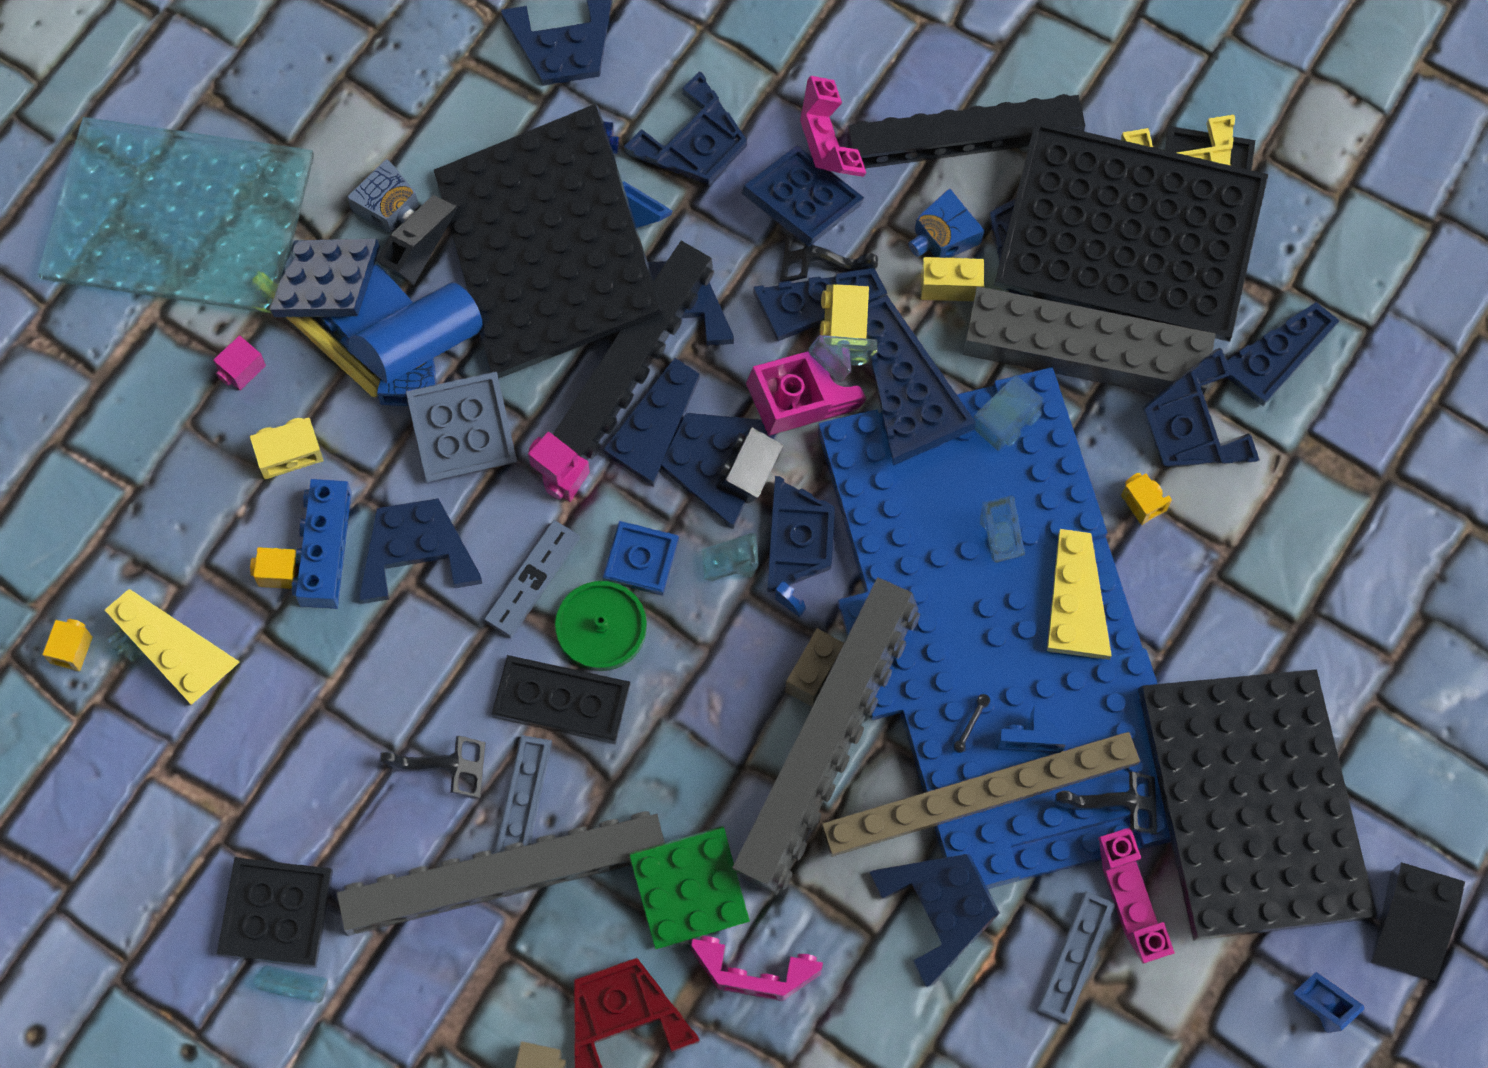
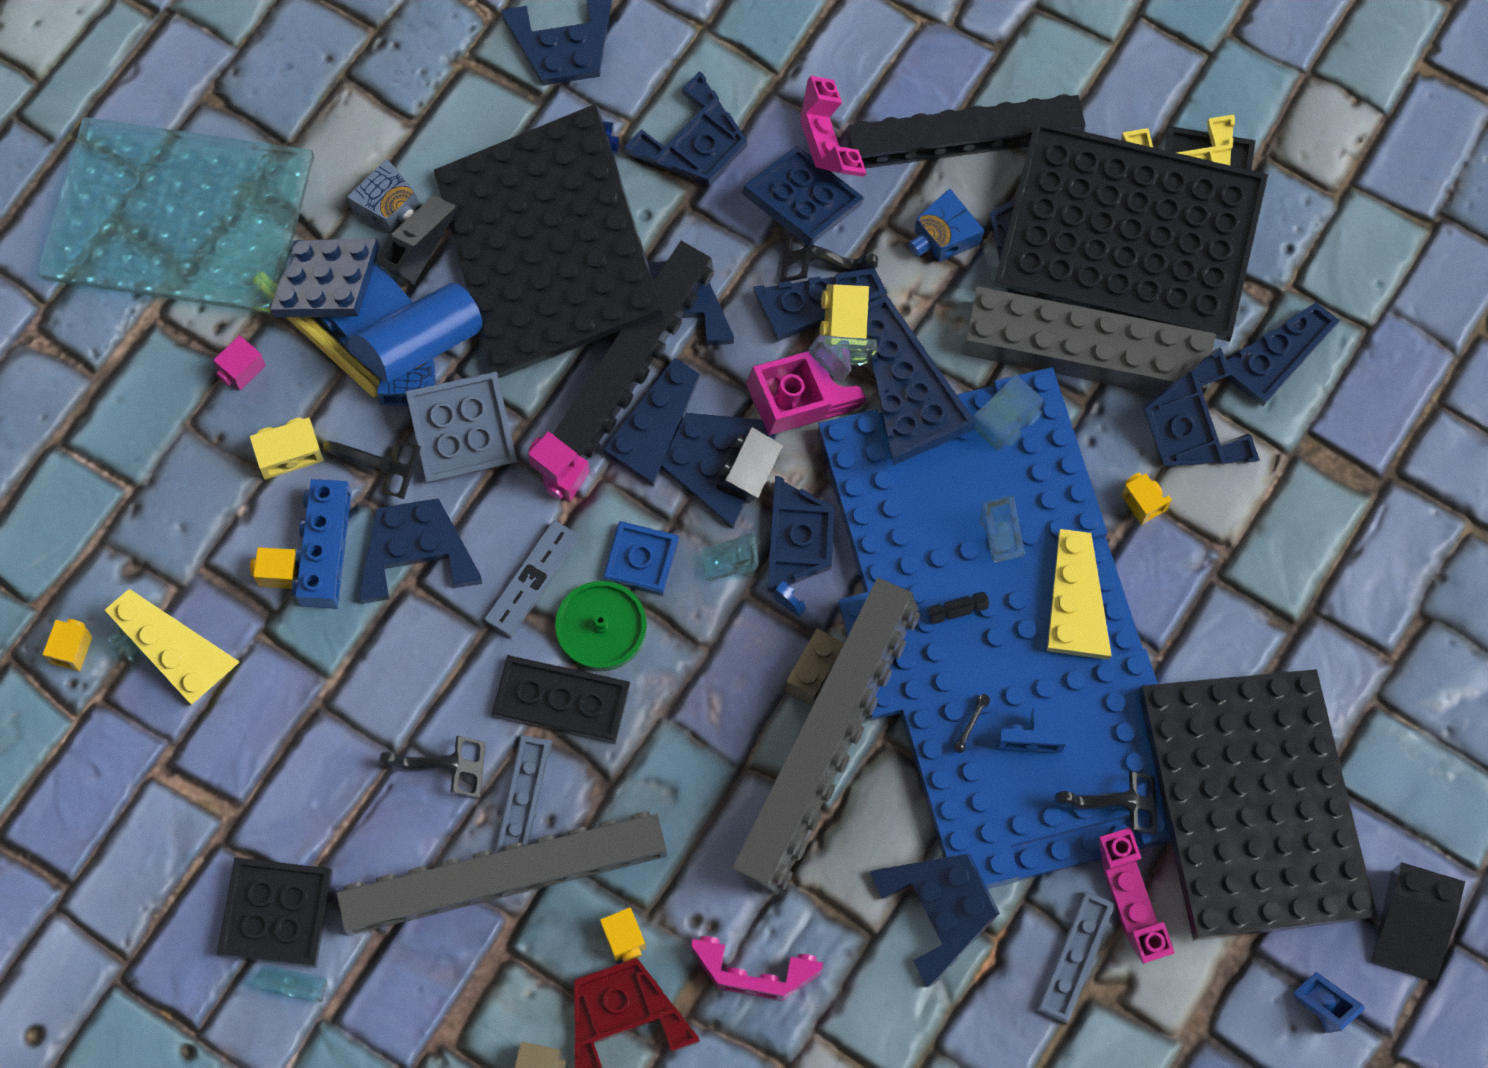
blue slope [622,181,672,228] -> none
green plate [629,826,750,949] -> none
dark tan plate [822,732,1140,857] -> none
light yellow brick [921,257,984,301] -> none
none -> black piece [322,440,421,499]
none -> yellow brick [600,907,646,962]
none -> black axle [927,591,989,624]

